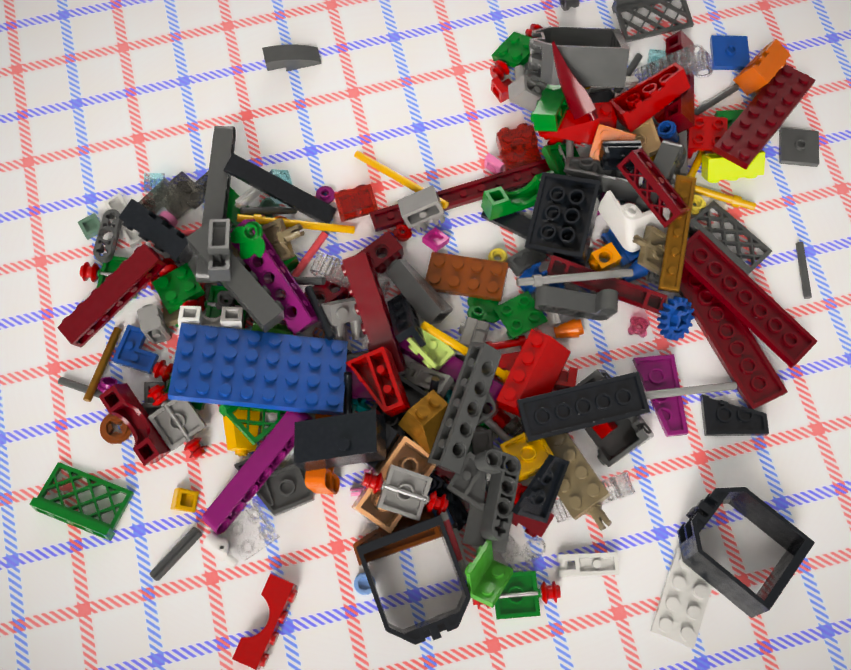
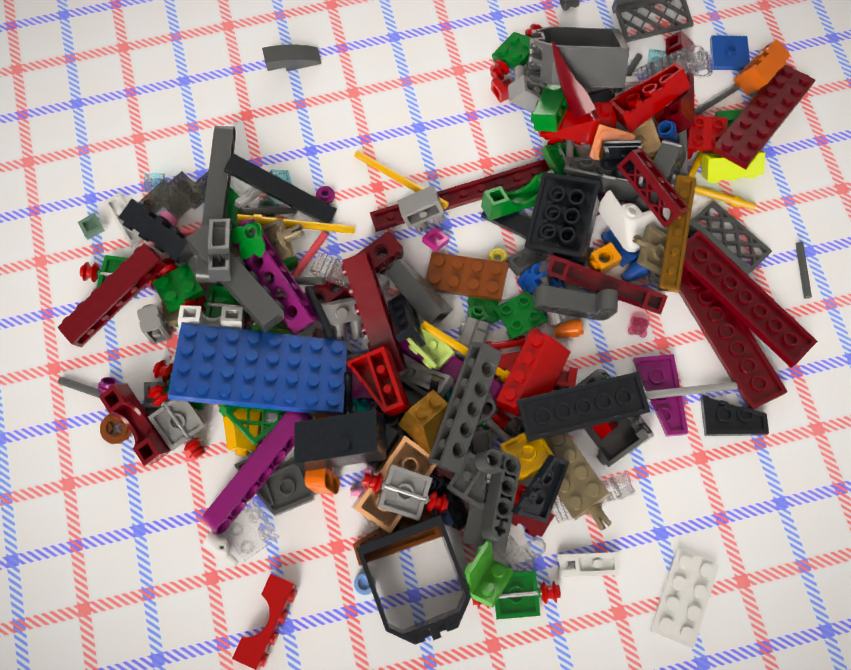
green fence [29,462,134,541] -> none
pearl gold bar [83,327,122,402] -> none
dark grey beam [93,209,123,263] -> none
blue plate [112,324,159,375] -> none
dark grey axle [149,527,202,581] -> none
yellow slope [170,488,199,513] -> none
dark grey plate [215,291,236,310] -> none
clear red brick [334,184,378,222] -> none
red plate [393,223,412,242] -> none
coral bar [440,511,466,571] -> none
bright pink tile [484,153,504,174] -> none
clear red plate [496,123,542,171] -> none
light grey bar [516,269,633,287] -> none
blue gear [657,296,695,341] -> none
black container [677,487,815,618] -> none
light yellow plate [691,194,706,215] -> none
dark grey plate [779,128,820,167] -> none

